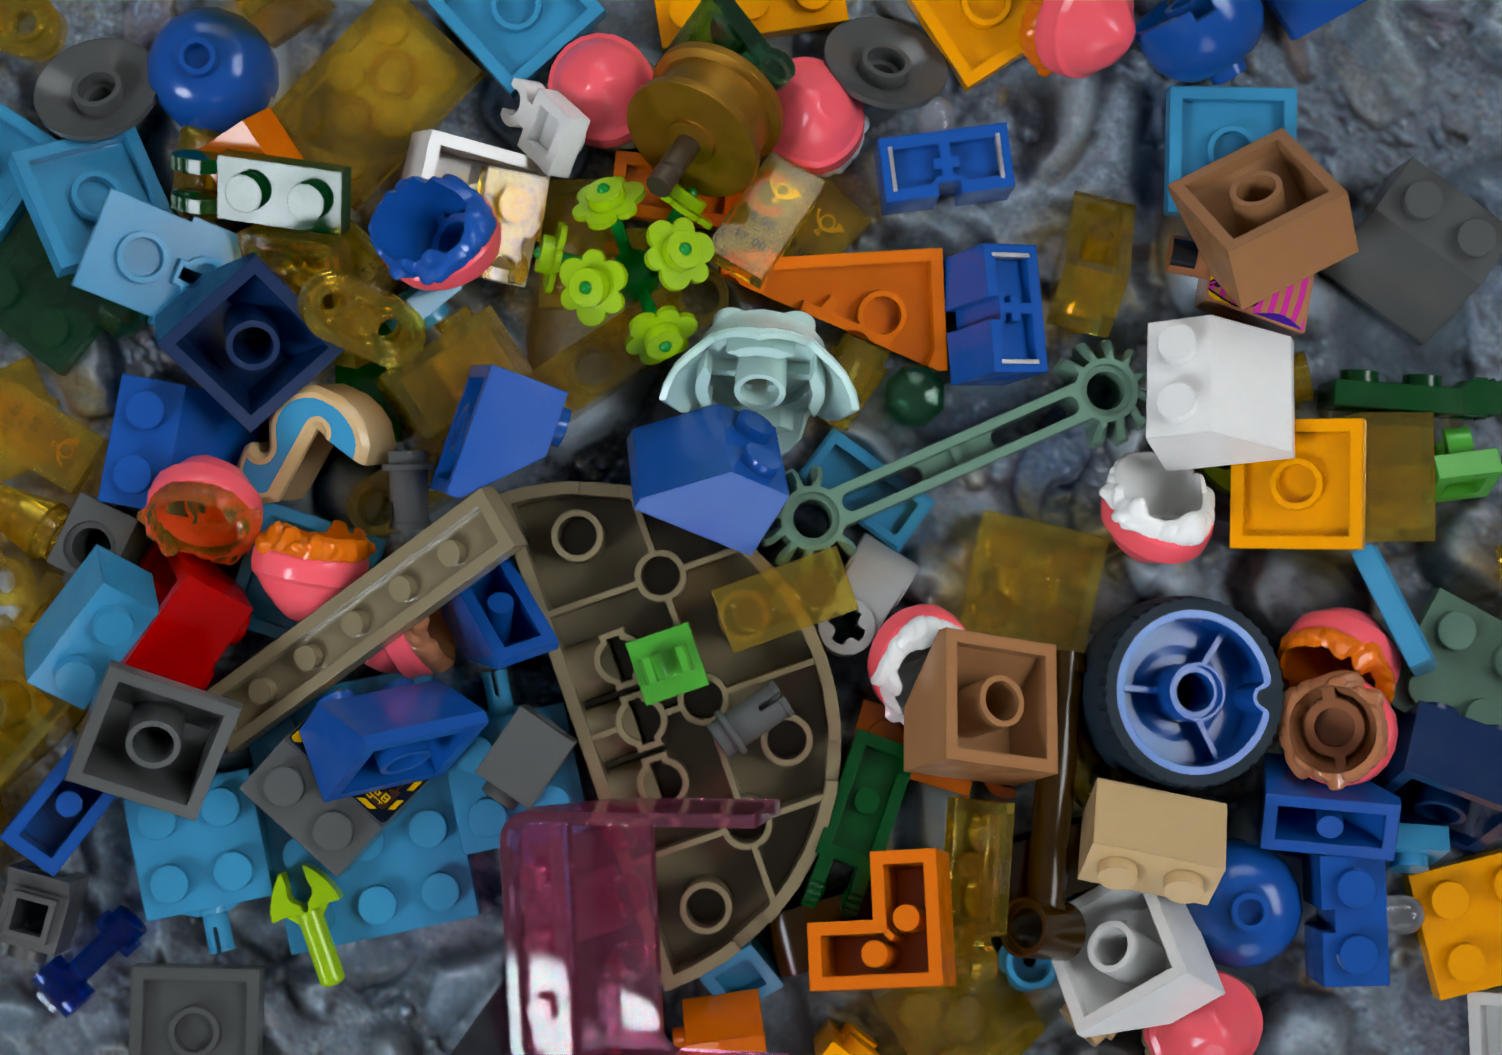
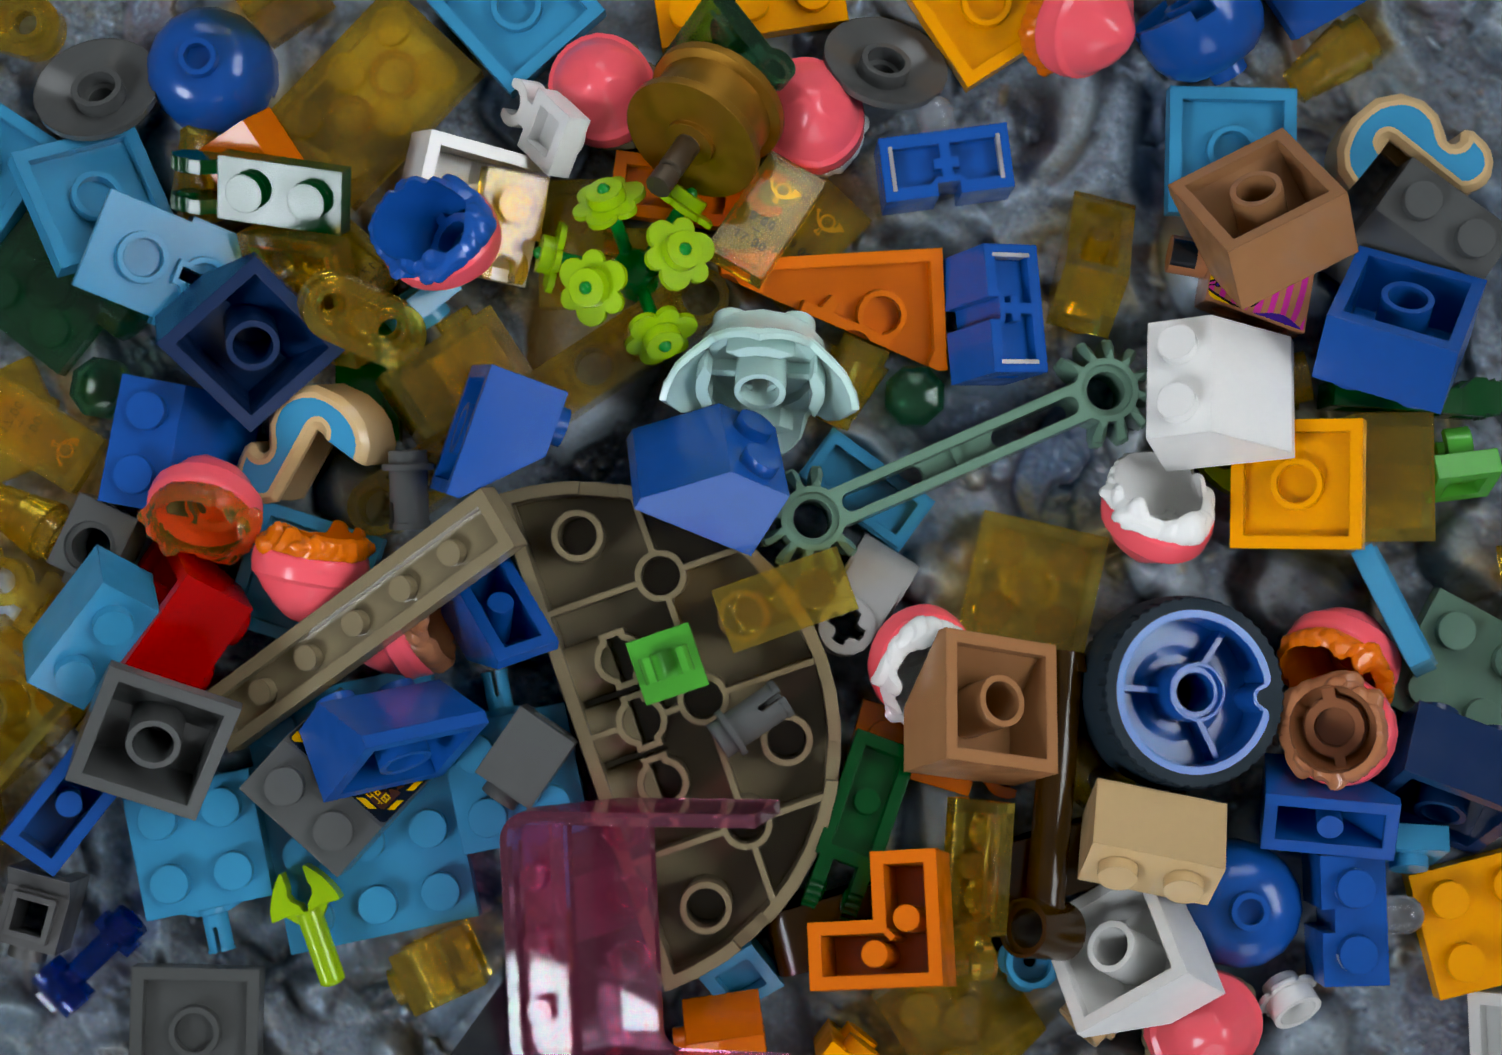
none -> clear green tile [69,357,132,420]
none -> clear yellow brick [386,918,493,1017]
none -> white plate [1259,970,1321,1029]
none -> clear yellow cone [1282,14,1383,103]
none -> blue brick [1311,245,1487,415]
none -> animal [1324,93,1494,196]

